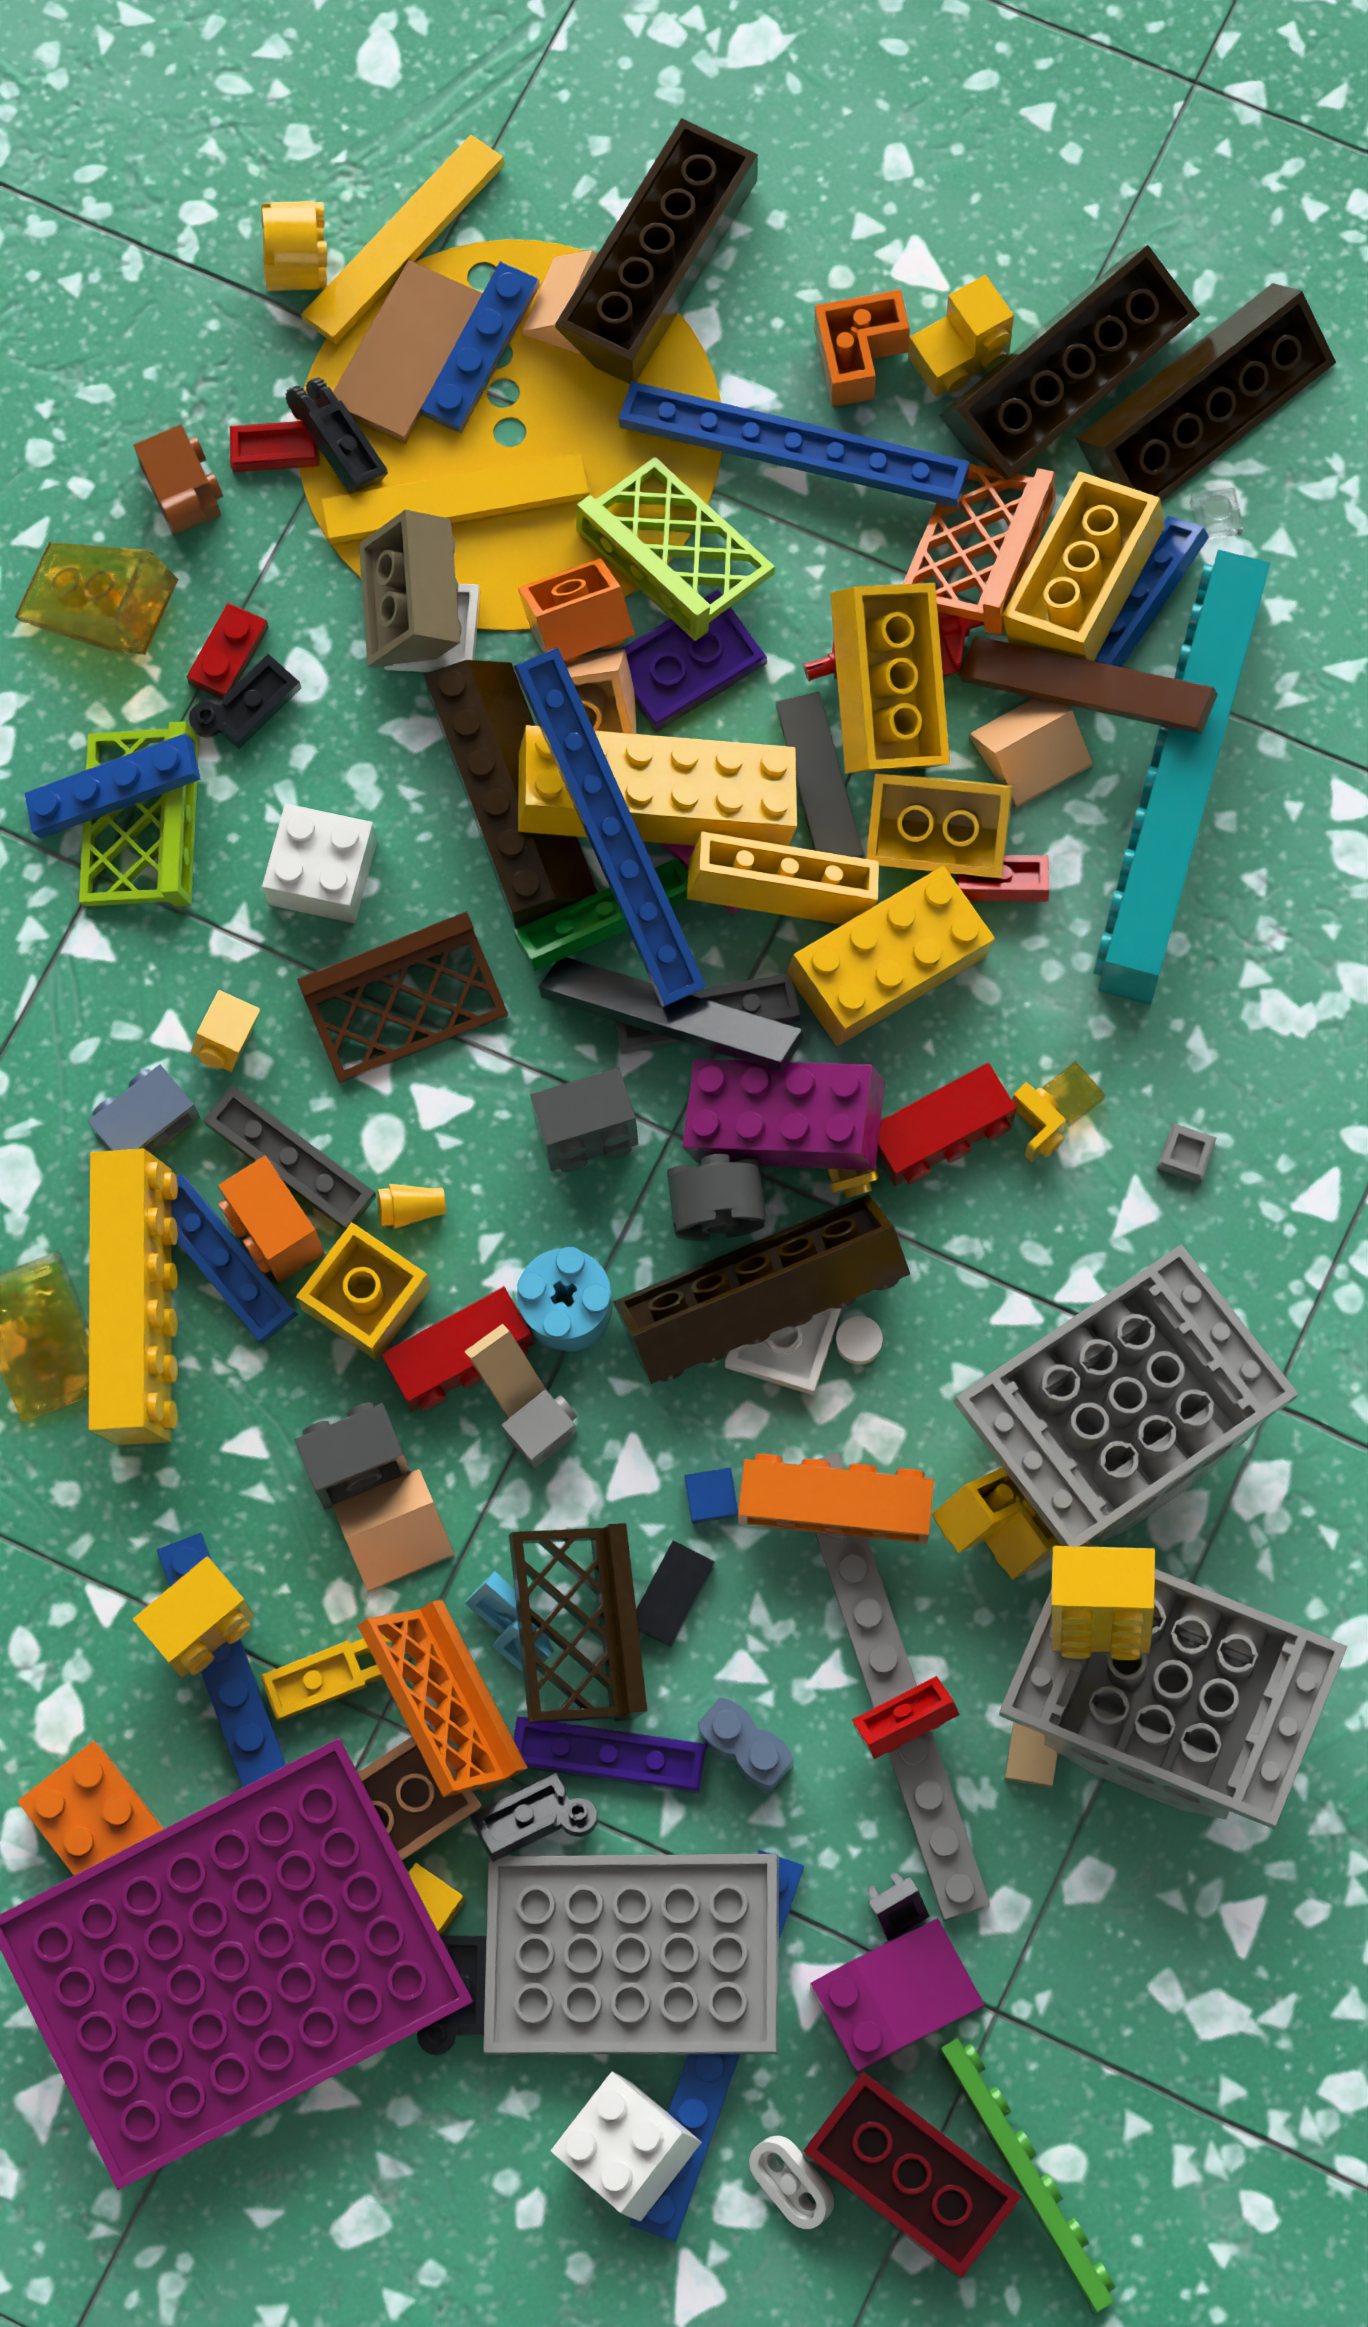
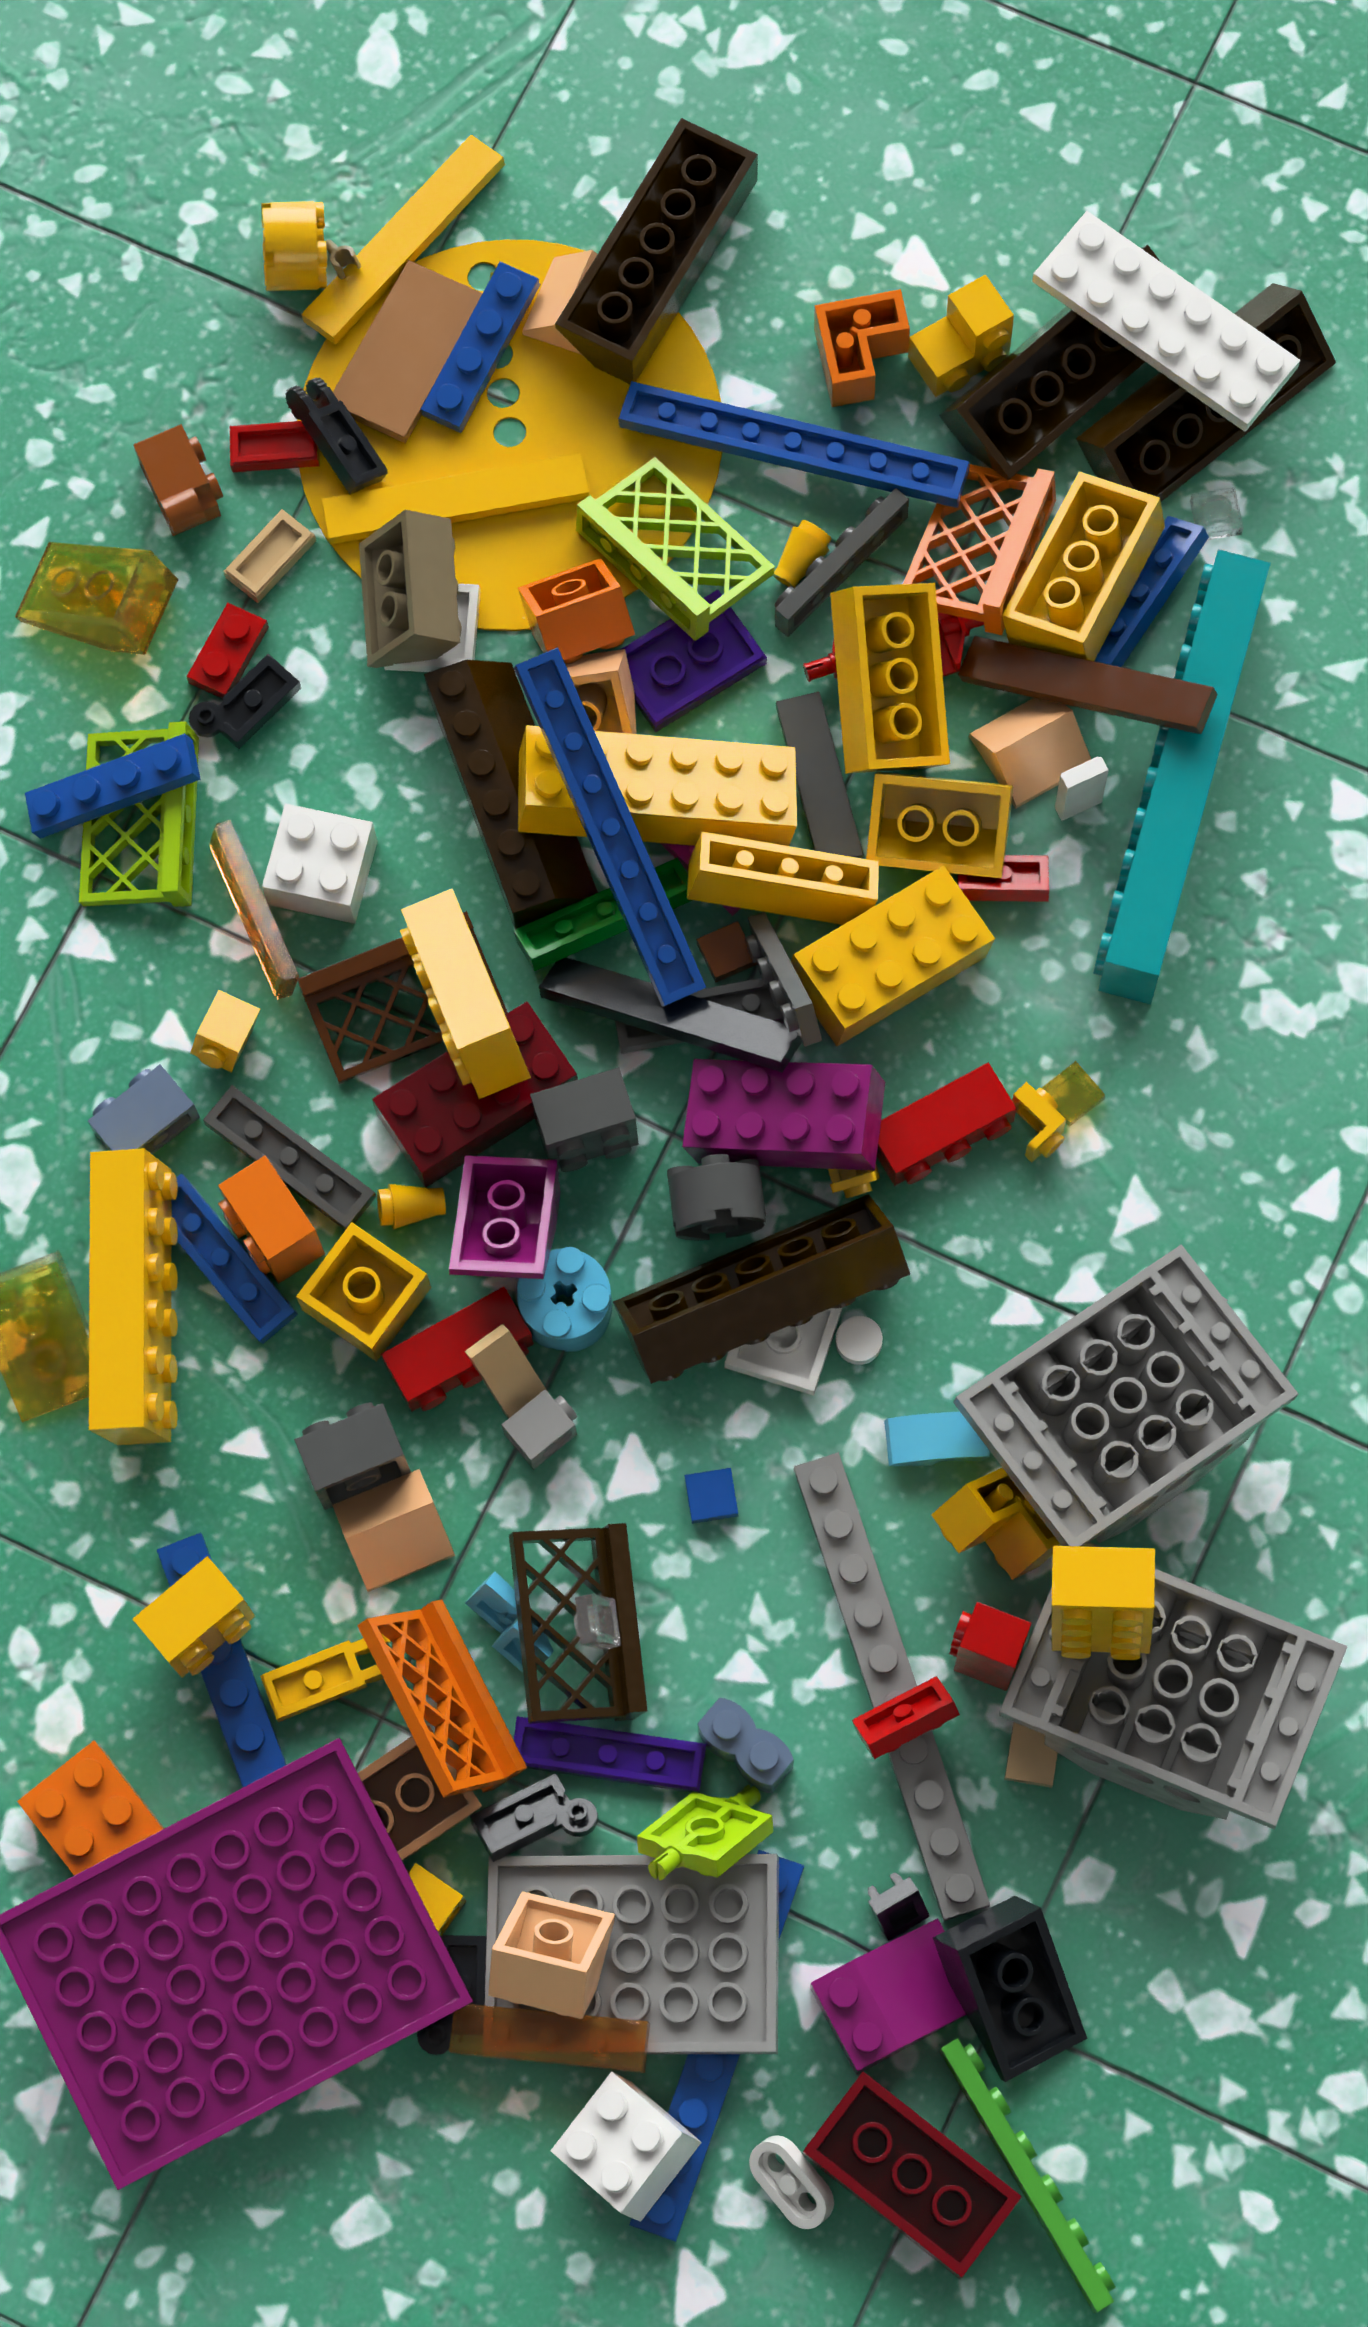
black tile [636,1540,715,1648] -> none
orange brick [738,1454,934,1544] -> none
light grey tile [1157,1123,1217,1184] -> none
none -> clear orange tile [209,820,299,999]
none -> tan tile [223,509,316,603]
none -> dark tan hand [326,240,362,279]
none -> dark red brick [372,1001,578,1188]
none -> yellow brick [400,889,531,1099]
none -> magenta slope [449,1155,561,1279]
none -> clear orange tile [449,2004,650,2073]
none -> light nougat slope [488,1891,615,2019]
none -> clear plate [574,1594,621,1650]
none -> lime plate [637,1785,774,1880]
none -> dark orange tile [697,921,757,983]
none -> dark grey plate [745,912,822,1047]
none -> yellow cone [773,520,832,588]
none -> dark grey plate [775,488,909,637]
none -> medium azure slope [884,1411,990,1466]
none -> black slope [933,1896,1087,2082]
none -> red brick [949,1602,1032,1691]
none -> white plate [1032,211,1300,432]
none -> white tile [1055,756,1108,821]

